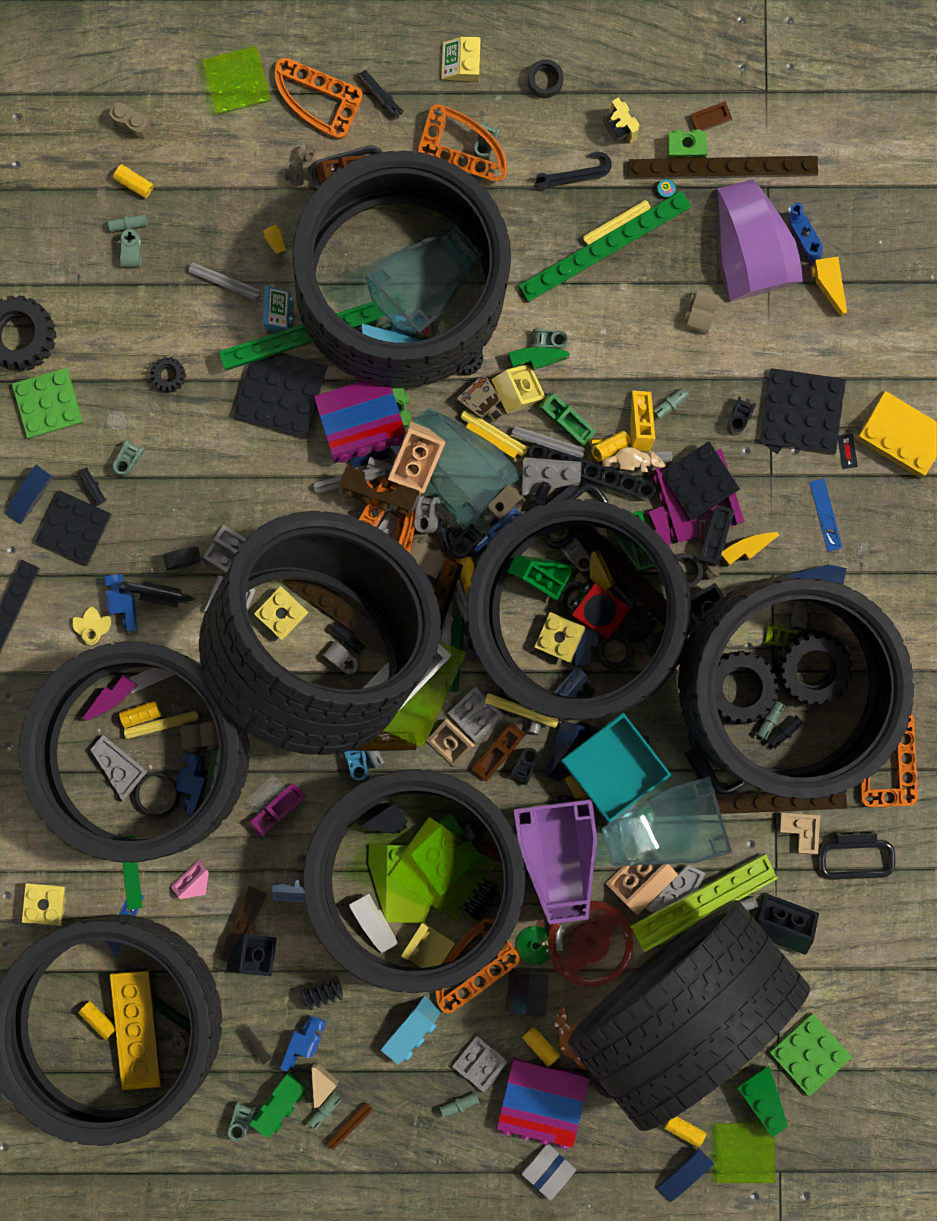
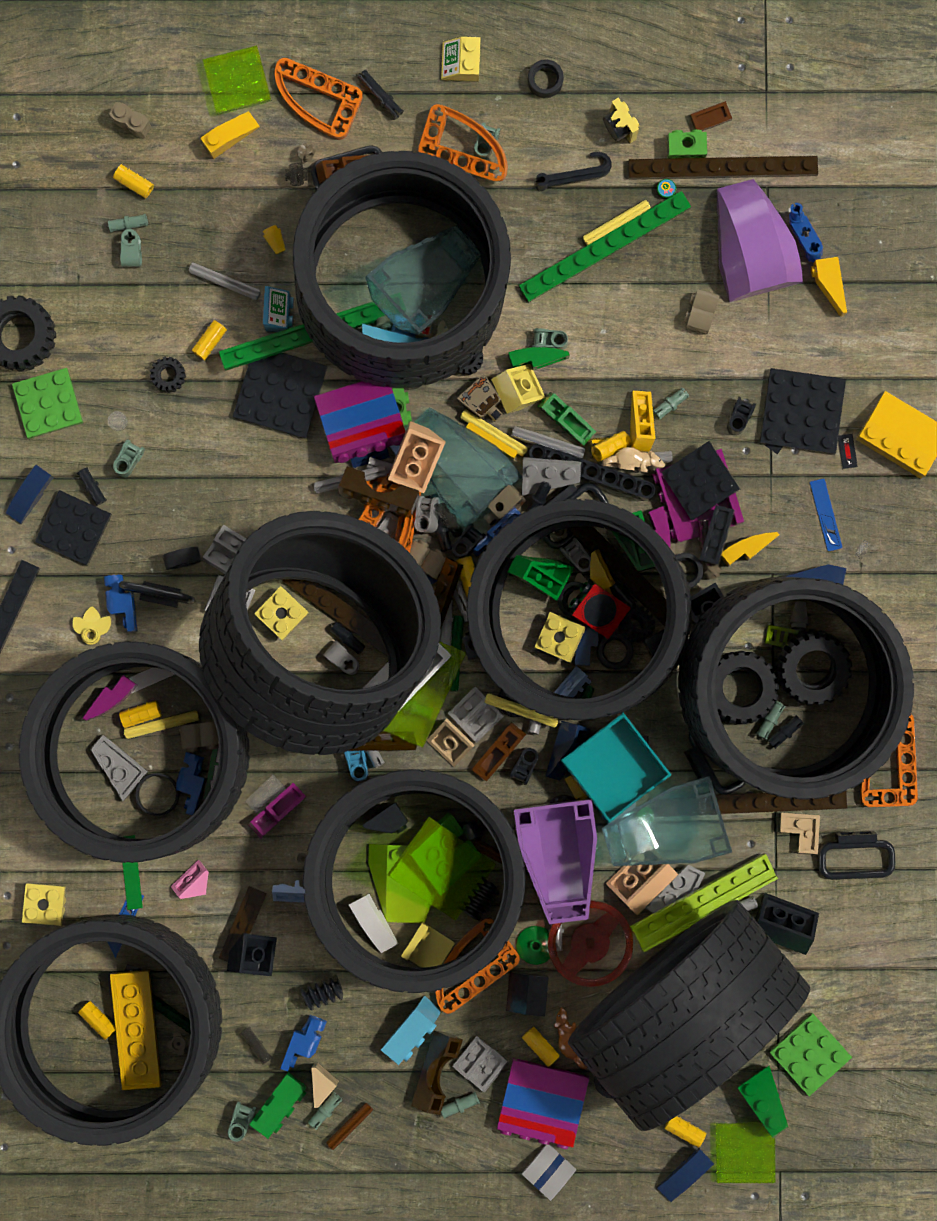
none -> yellow axle [191,320,227,361]
none -> yellow slope [201,111,260,159]
none -> dark brown arch [411,1030,463,1115]

